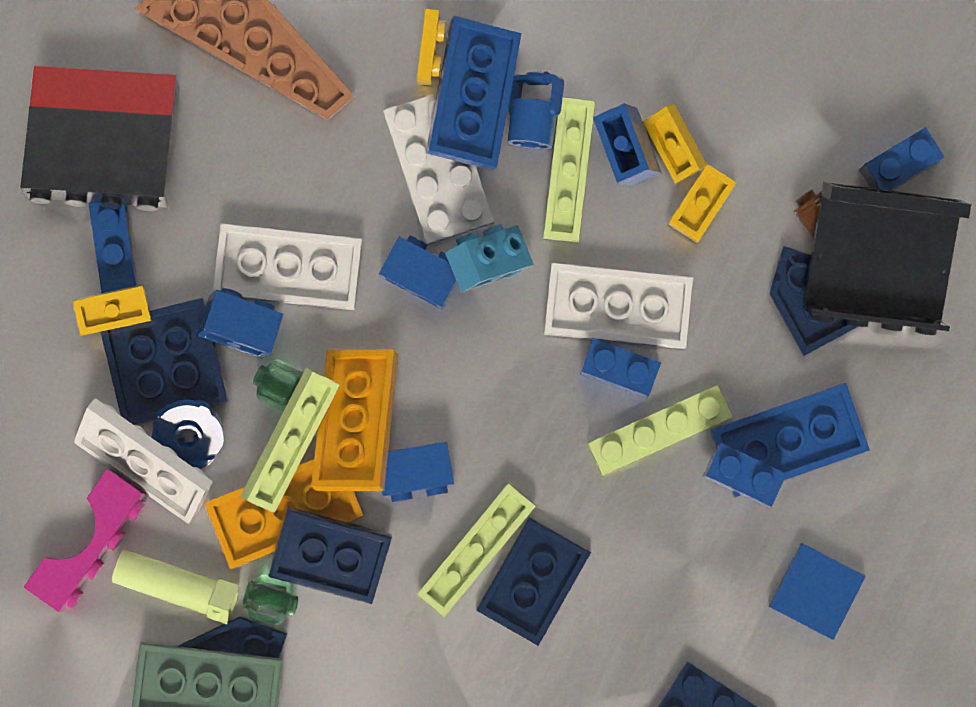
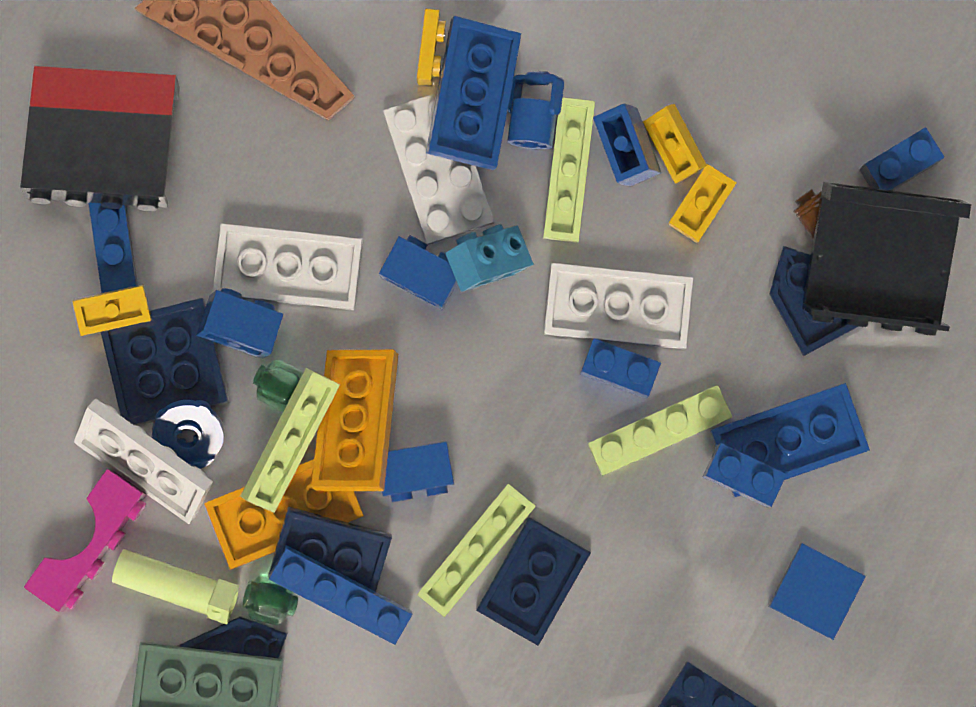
none -> blue plate [269,545,413,645]

